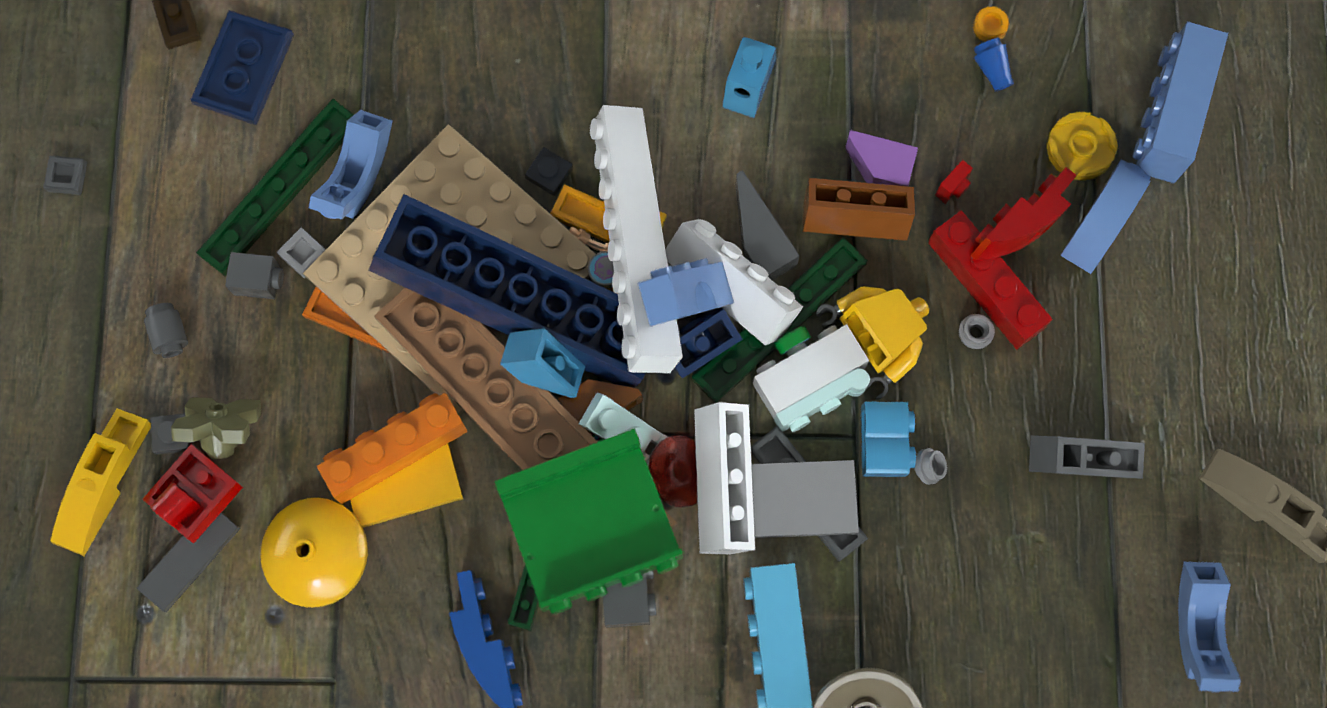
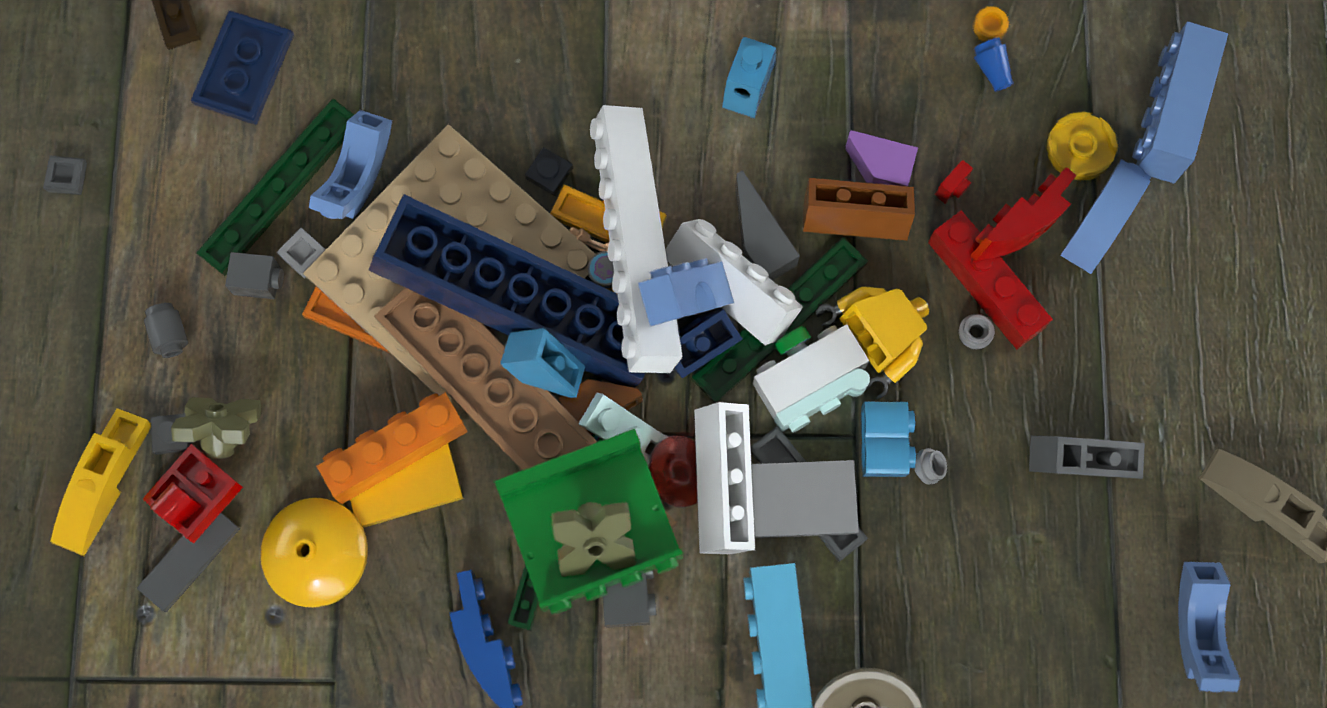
none -> olive plant [551,502,636,577]

